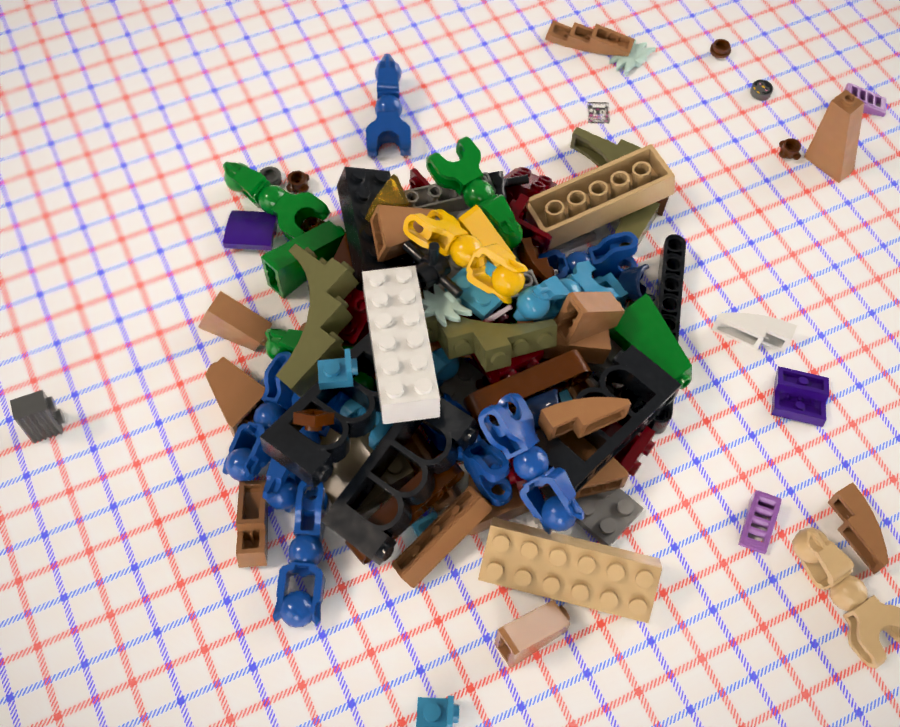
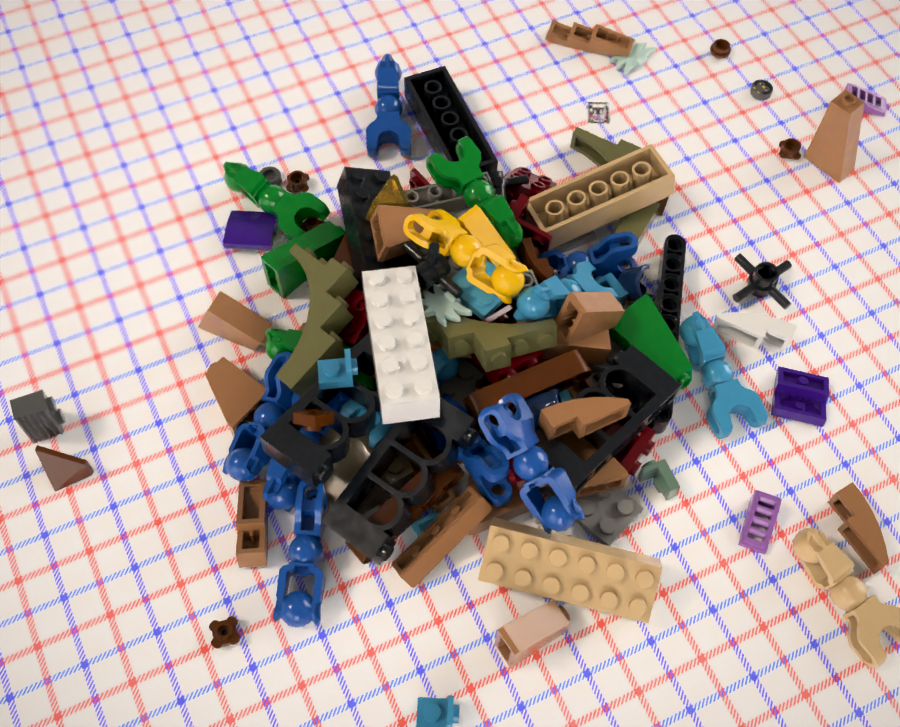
none -> reddish brown slope [35,445,94,492]
none -> reddish brown plate [209,616,240,649]
none -> black brick [404,66,498,173]
none -> sand green bracket [637,459,680,500]
none -> dark azure piece [680,311,768,439]
none -> black bar [732,253,792,310]

